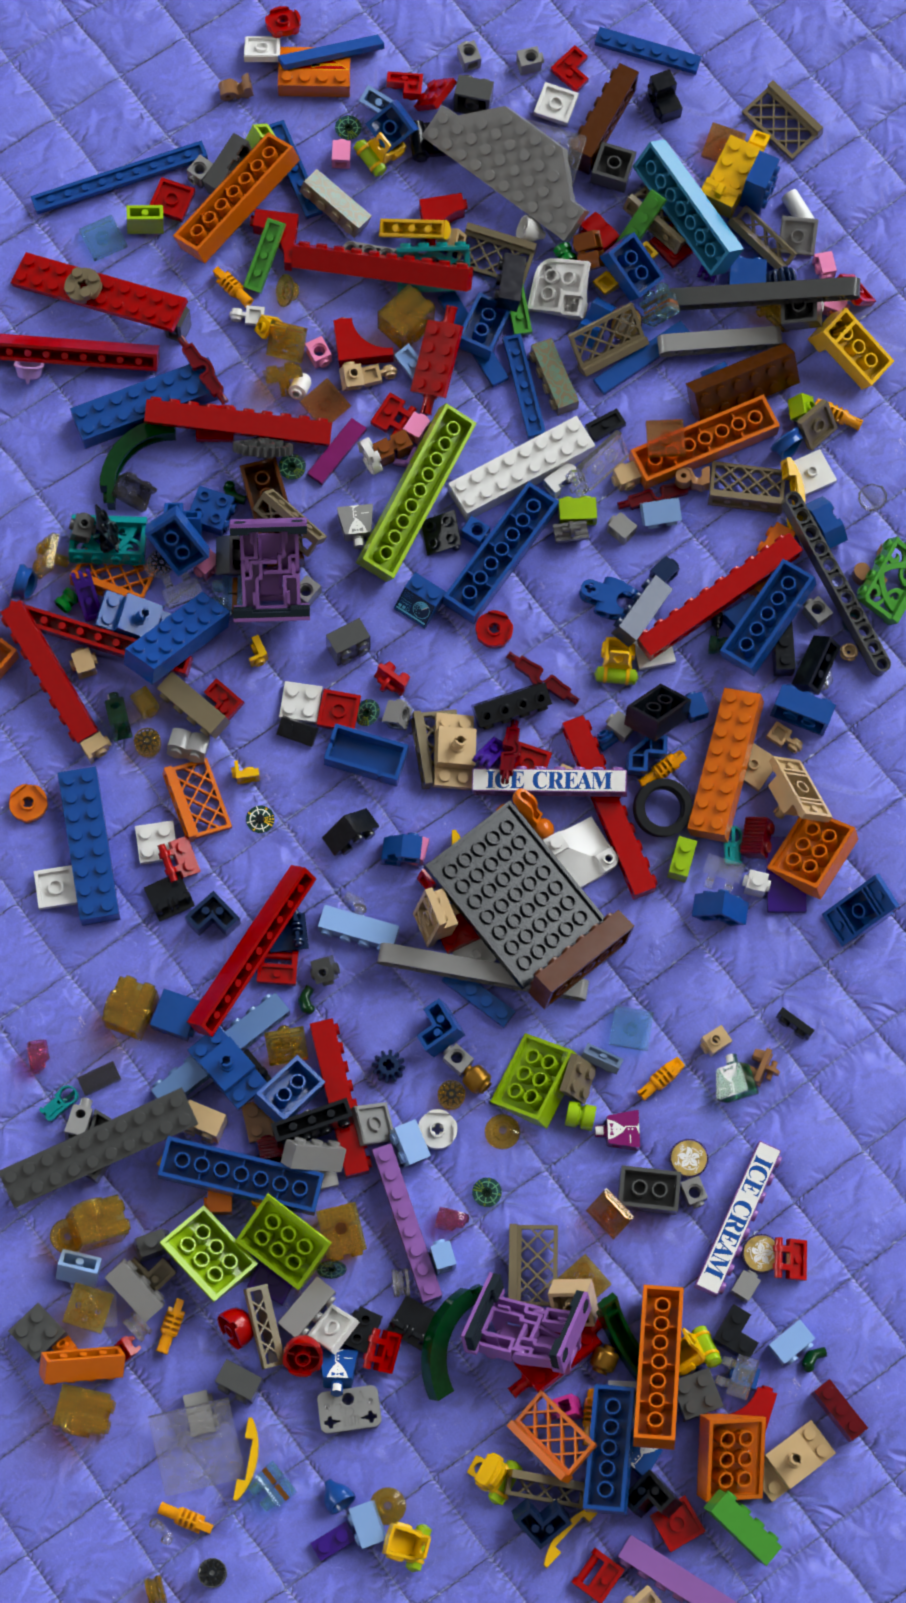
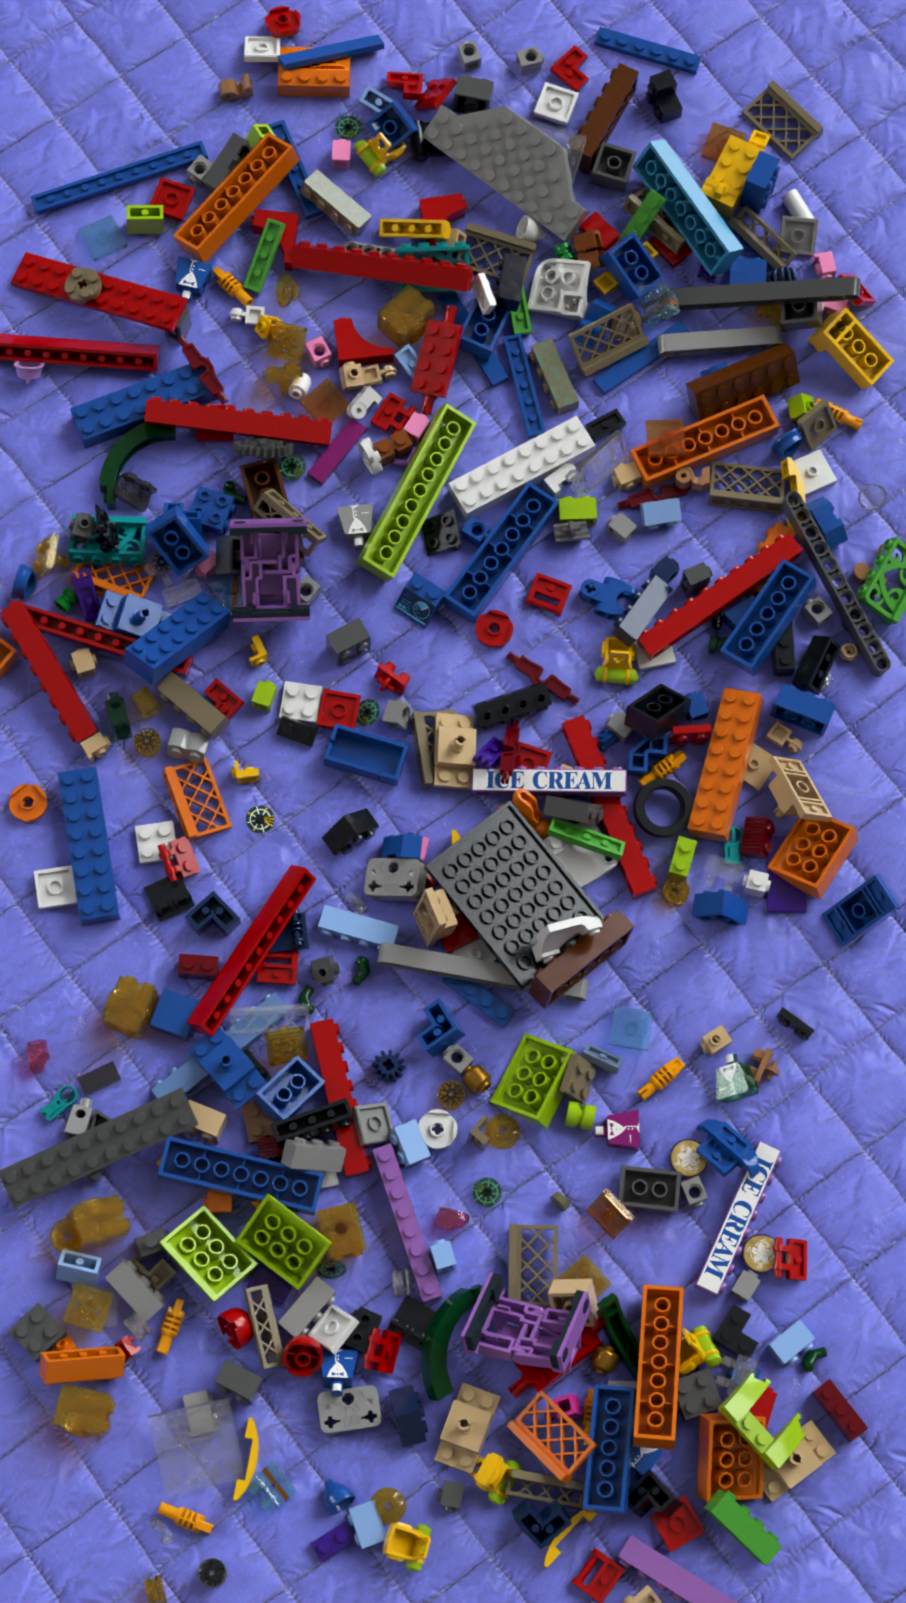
none -> blue torso [176,257,213,303]
none -> dark red brick [178,954,220,981]
none -> clear fence [230,1004,310,1035]
none -> lime brick [251,680,277,712]
none -> white leg [346,386,383,419]
none -> dark green arm [352,956,370,986]
none -> light grey axle [364,858,428,902]
none -> dark blue brick [388,1385,428,1447]
none -> tan brick [434,1382,501,1475]
none -> dark grey brick [437,1480,465,1513]
none -> dark tan panel [468,1114,490,1151]
none -> white plate [472,273,497,315]
none -> red plate [525,573,572,617]
none -> white slope [532,916,603,963]
none -> dark grey brick [543,795,604,824]
none -> bright green plate [547,817,626,861]
none -> olive tile [550,1192,570,1211]
none -> clear yellow wheel [662,877,690,907]
none -> red plate [669,724,711,747]
none -> dark grey brick [680,562,713,598]
none -> blue plate [696,1119,759,1179]
none -> lime wedge [718,1373,806,1470]

